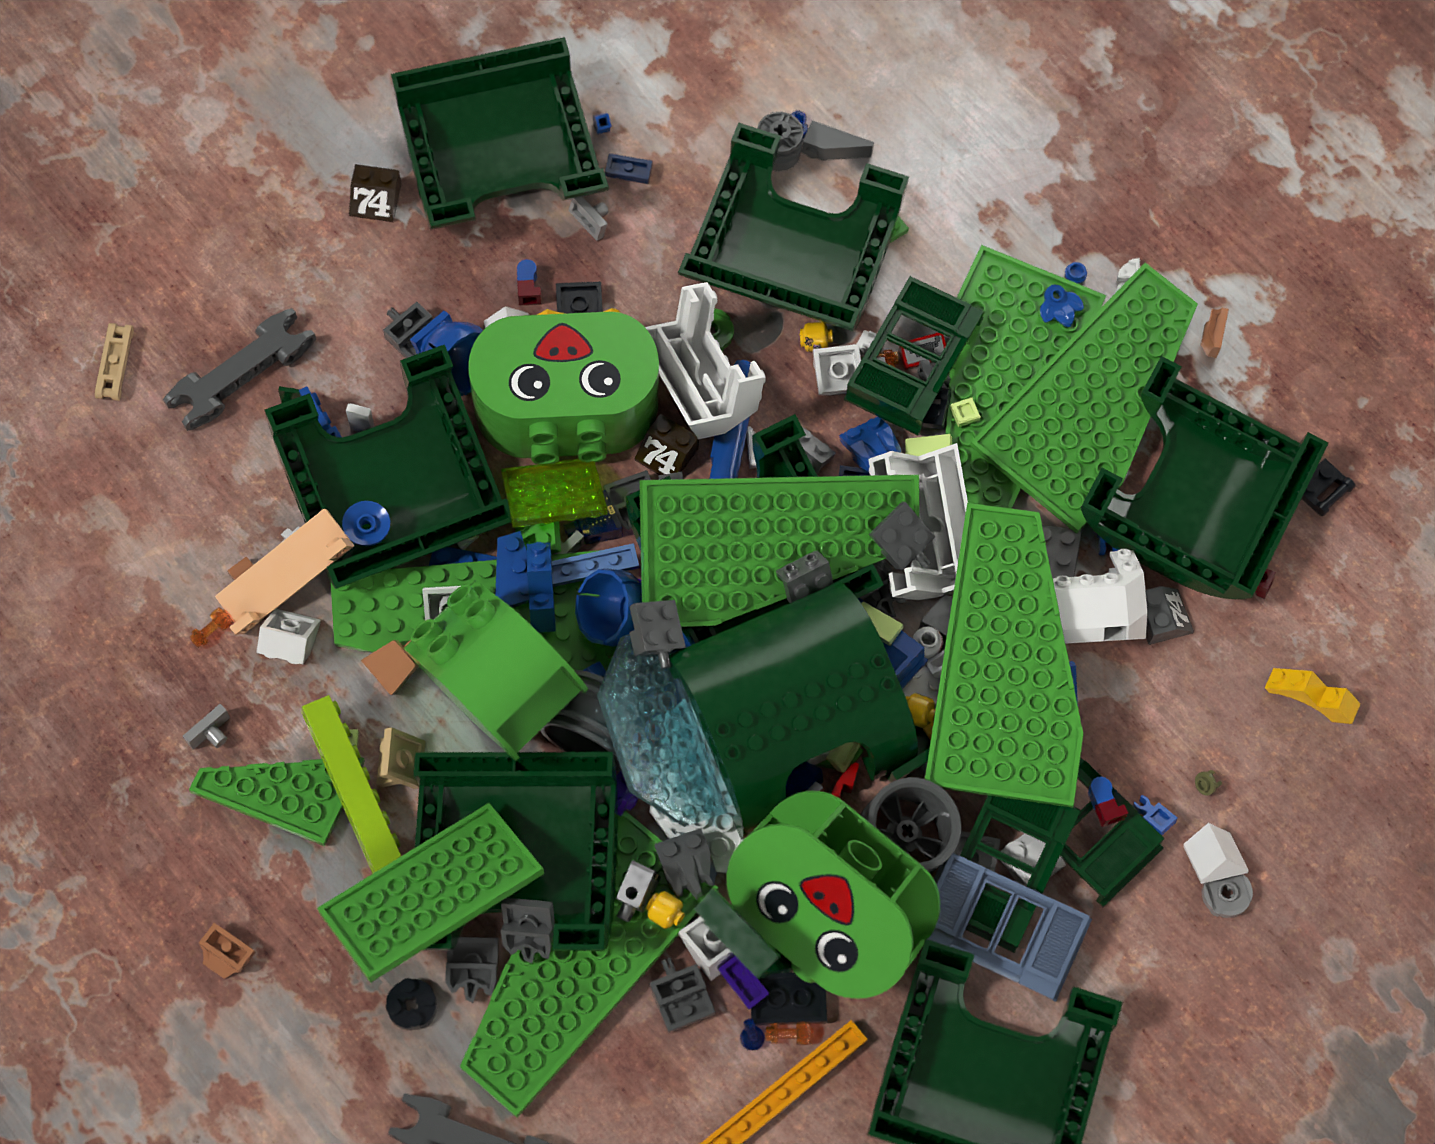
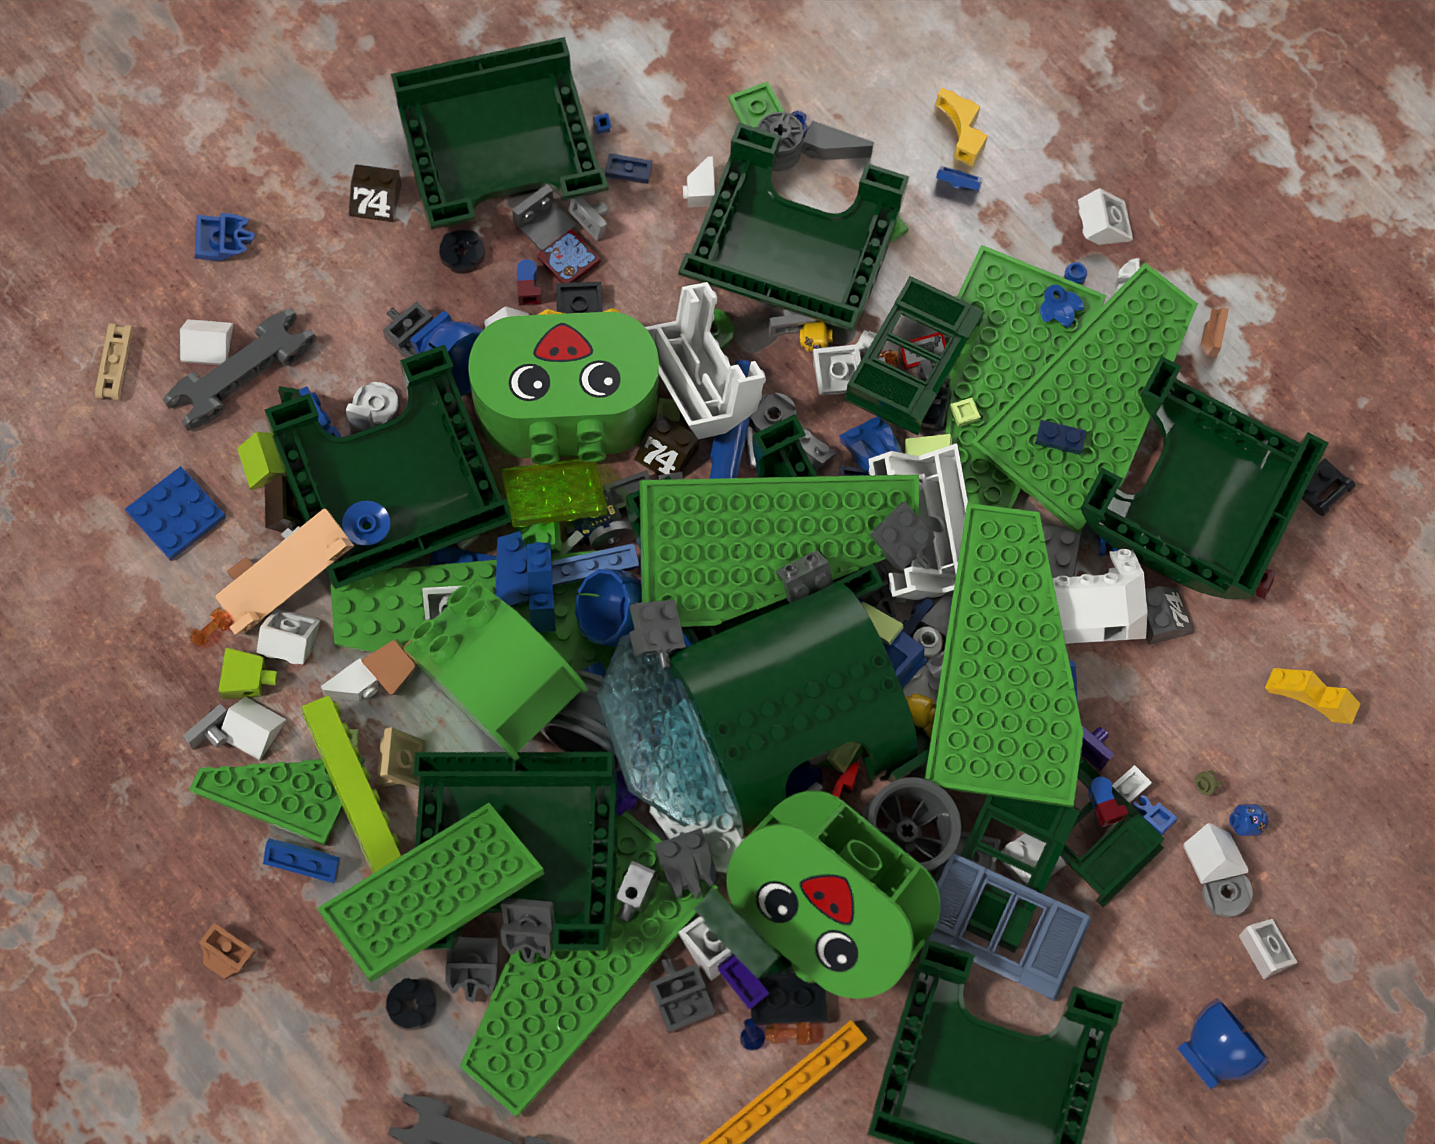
yellow head [646,891,685,929] -> none
none -> blue plate [125,466,226,561]
none -> white slope [180,319,233,365]
none -> blue plate [195,213,256,261]
none -> lime torso [219,648,278,700]
none -> white slope [221,697,287,761]
none -> lime slope [237,431,286,490]
none -> blue plate [263,838,341,883]
none -> dark brown slope [264,475,305,533]
none -> white slope [321,658,379,701]
none -> white tile [352,382,399,426]
none -> black plate [439,230,485,274]
none -> flat silver bracket [512,184,576,251]
none -> tile [537,229,601,283]
none -> flat silver tile [589,521,635,551]
none -> tile [656,398,681,424]
none -> white slope [683,156,715,207]
none -> bright green plate [728,81,784,128]
none -> light grey plate [751,393,797,432]
none -> light grey tile [769,309,816,336]
none -> dark blue plate [902,597,934,638]
none -> yellow arch [935,87,988,167]
none -> blue plate [936,166,983,191]
none -> dark blue plate [1035,420,1086,455]
none -> white slope [1078,188,1133,245]
none -> dark purple tile [1081,726,1114,770]
none -> white plate [1112,765,1152,803]
none -> blue plate [1177,998,1269,1090]
none -> blue head [1229,804,1268,836]
none -> white slope [1239,919,1298,980]

